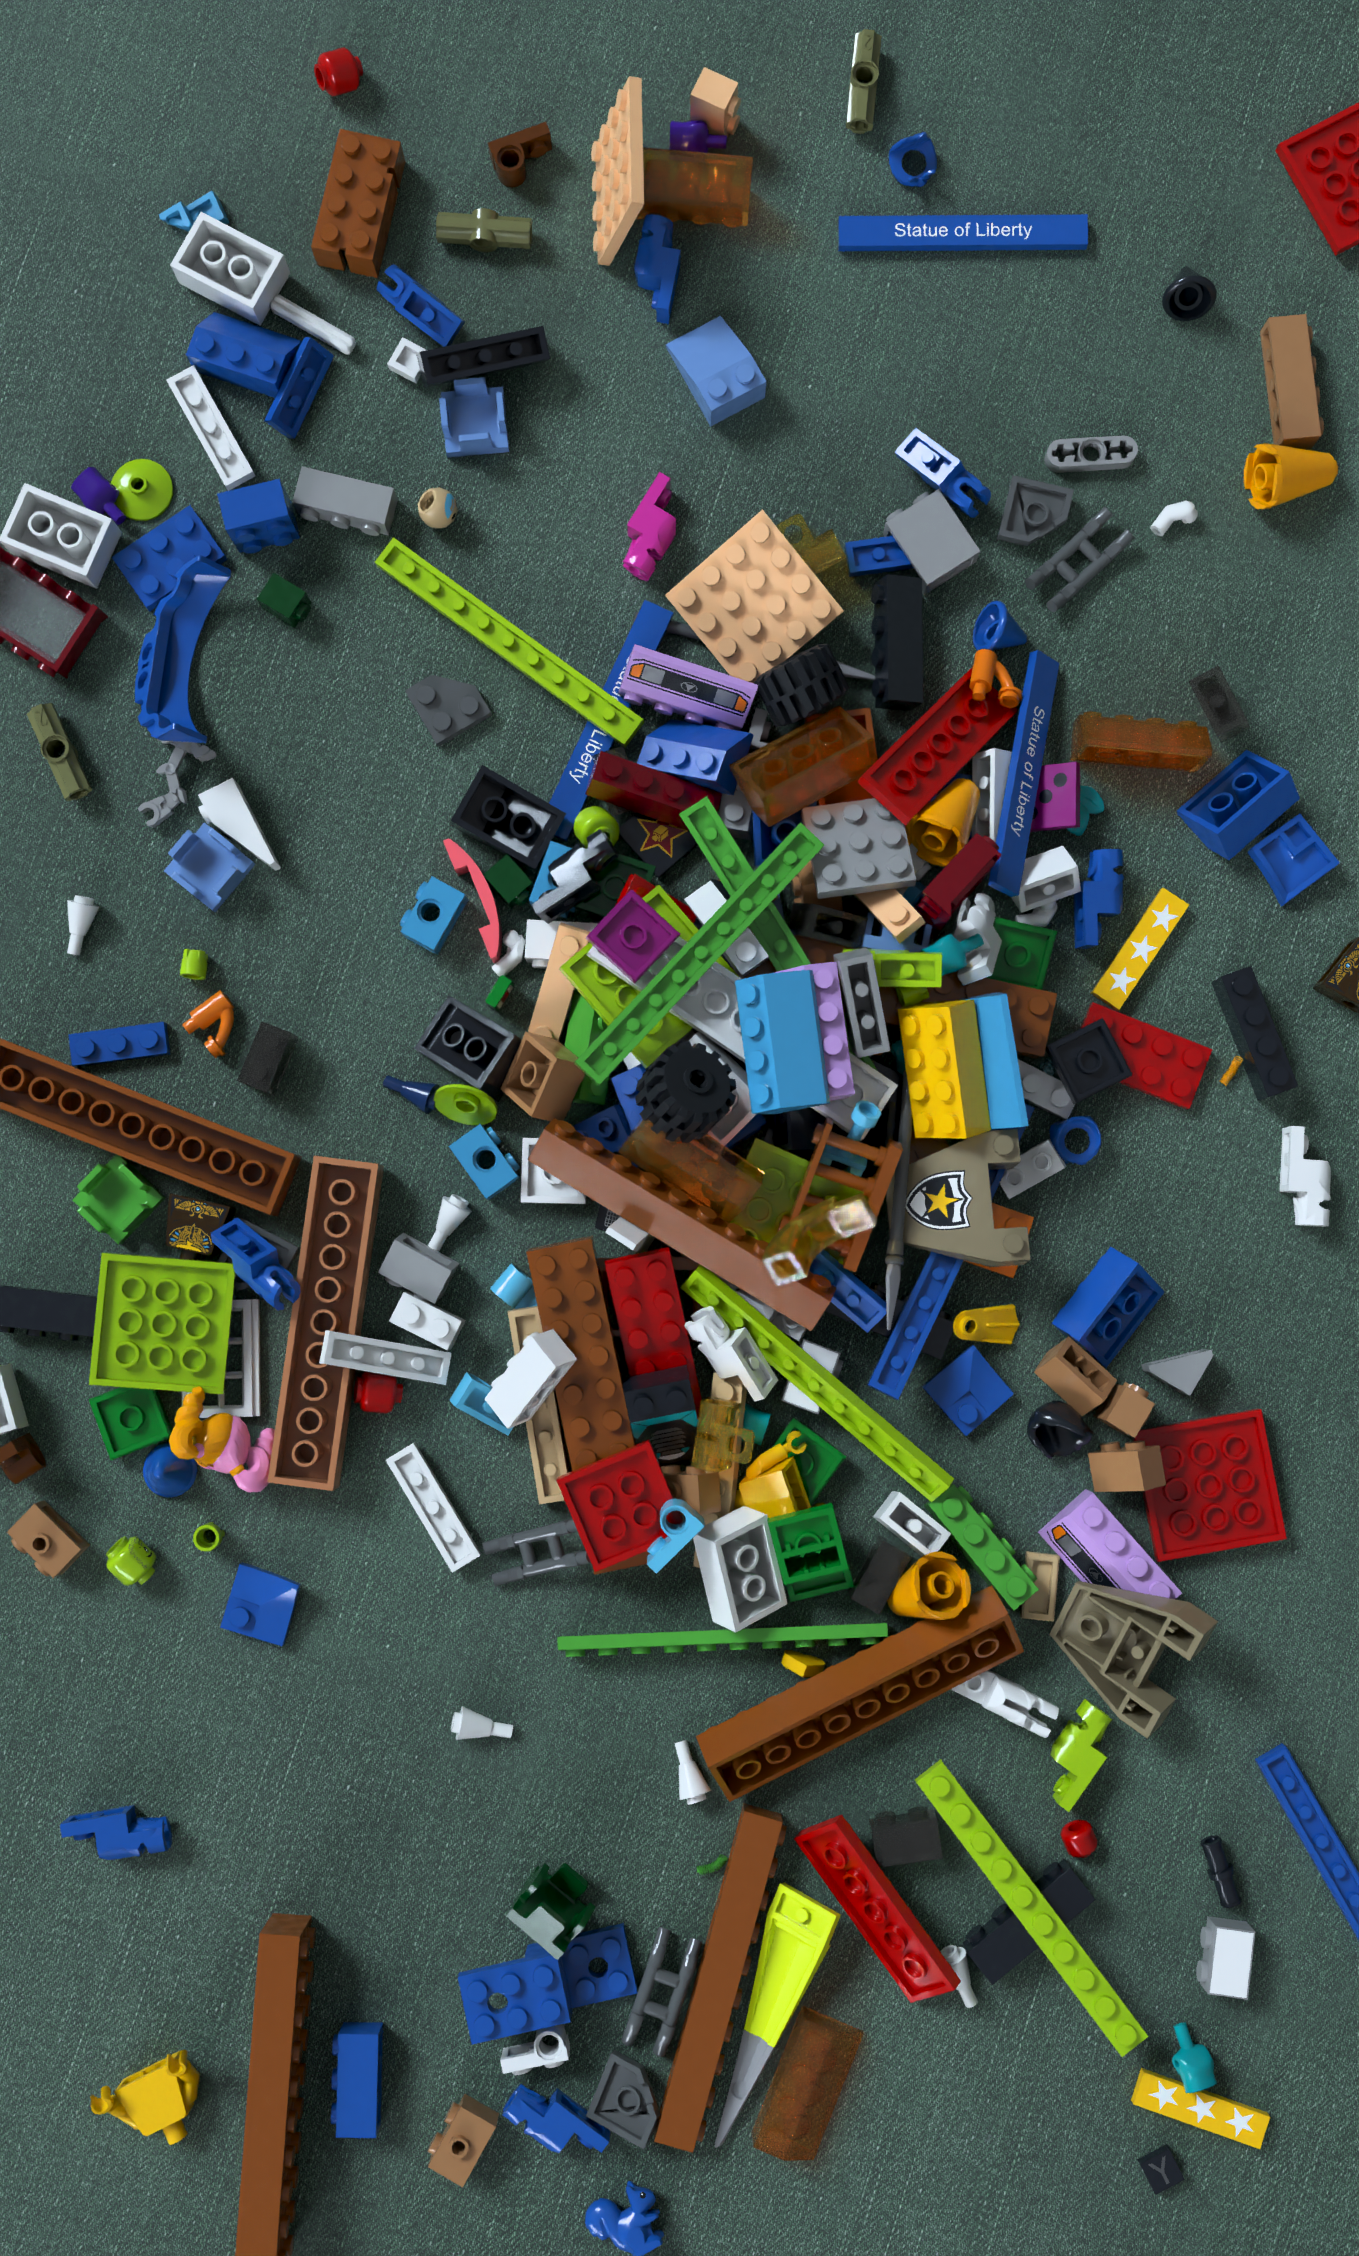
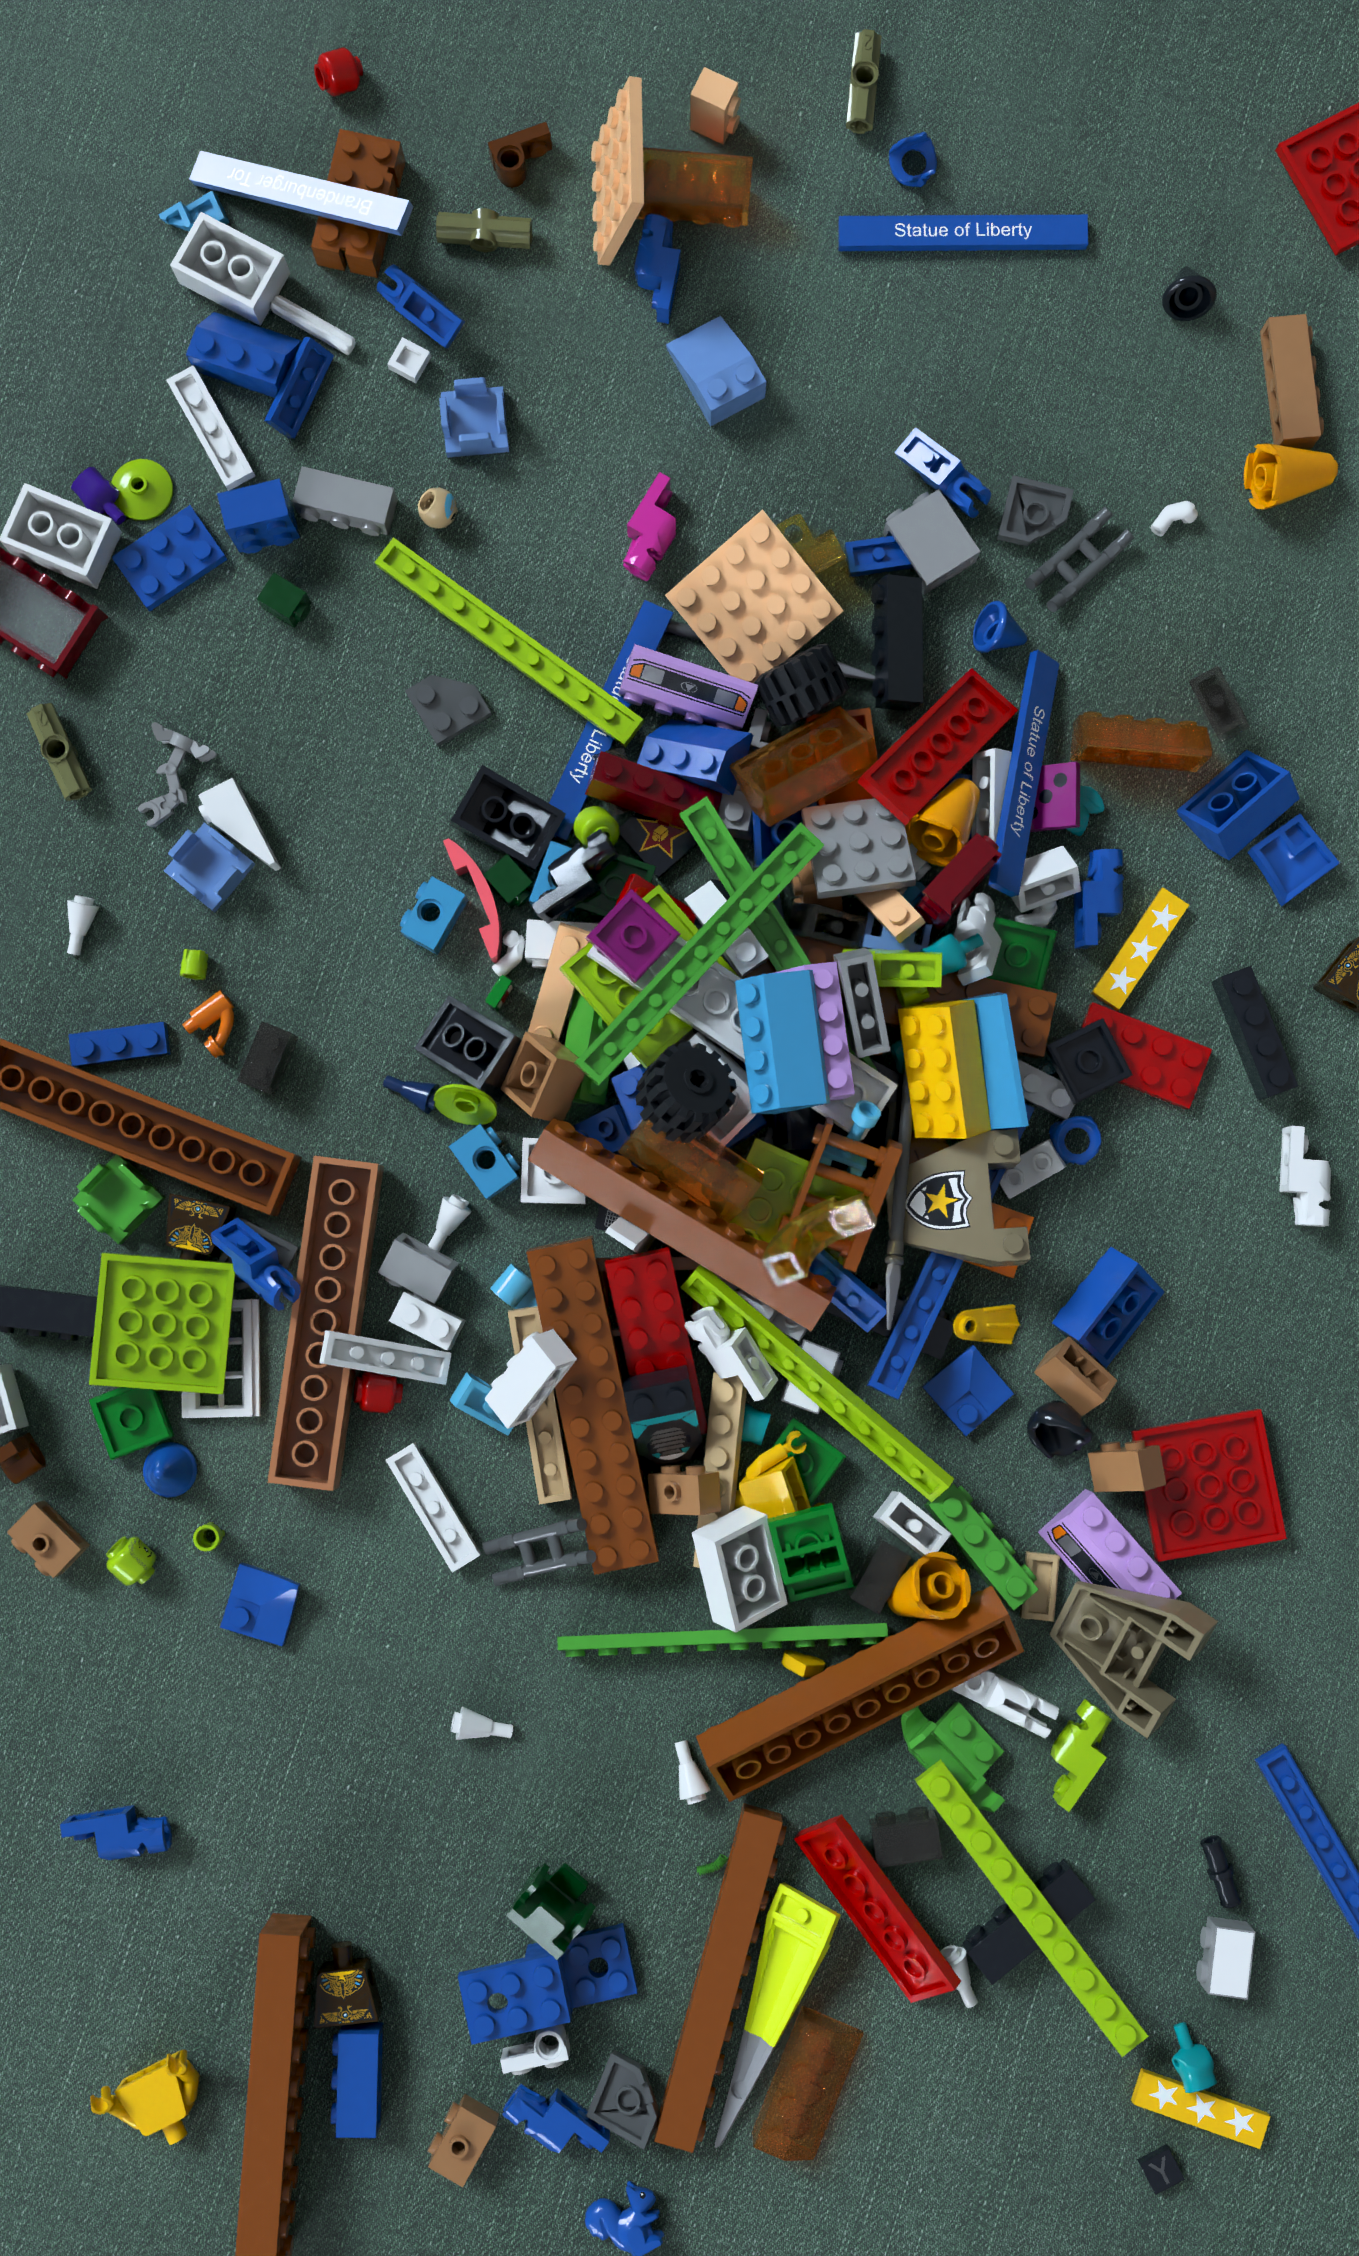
blue windscreen [135,555,231,743] -> none
hair [169,1386,275,1492] -> none
black brick [416,326,550,388] -> none
red plate [556,1440,683,1572] -> none
dark grey piece [621,1927,702,2057] -> none
medium azure plate [647,1498,705,1574] -> none
dark purple piece [669,120,727,160] -> none
clear yellow piece [691,1396,755,1472] -> none
orange plant [969,649,1023,708] -> none
light grey beam [1044,435,1138,473] -> none
red piece [1061,1819,1098,1858] -> none
medium nougat brick [1093,1382,1155,1438] -> none
light grey slope [1141,1349,1213,1396] -> none
light orange leg [1219,1056,1243,1086] -> none
none -> tile [189,151,414,236]
none -> torso [314,1941,383,2028]
none -> bright green plate [901,1702,1005,1812]

